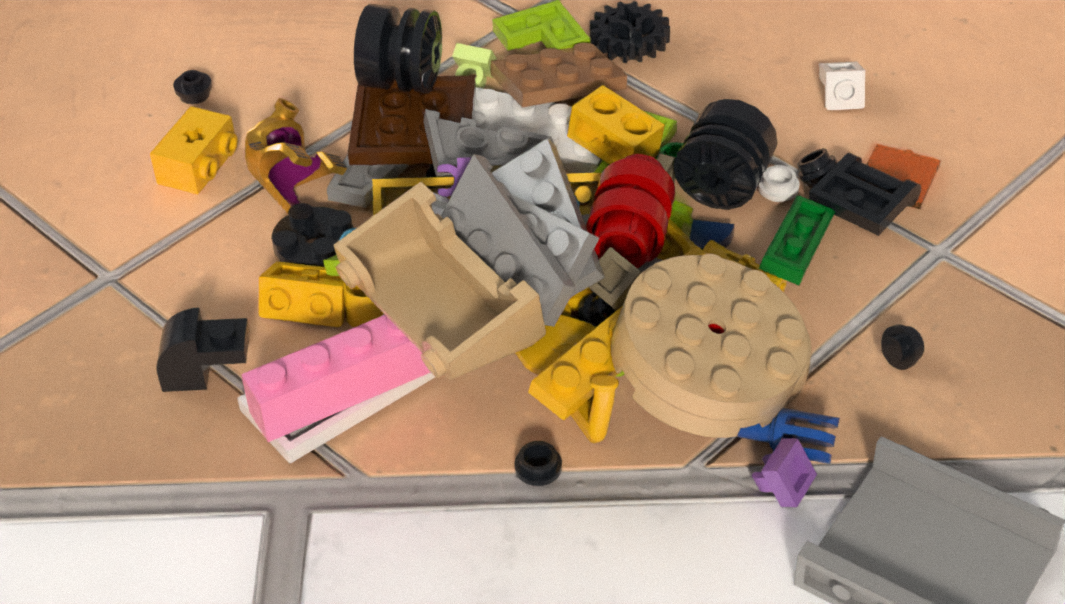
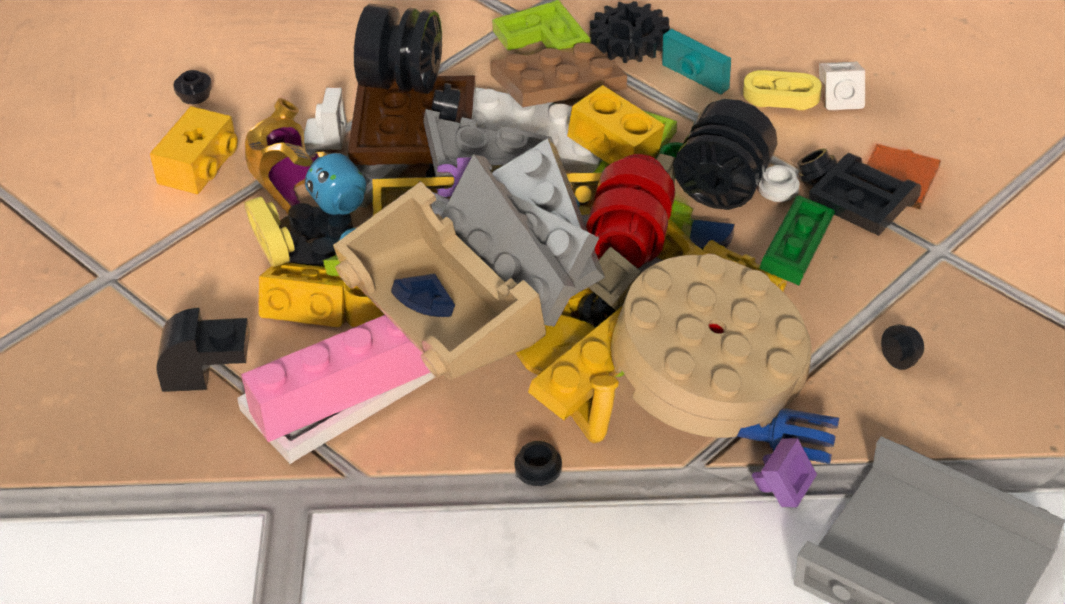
yellowish green tile [452,43,497,88] -> none
none -> light yellow plate [244,196,295,267]
none -> white bracket [304,88,347,150]
none -> dark azure head [305,153,366,215]
none -> dark blue tile [391,274,455,317]
none -> black plate [431,83,460,122]
none -> teal plate [662,29,731,95]
none -> light yellow plate [743,70,822,110]

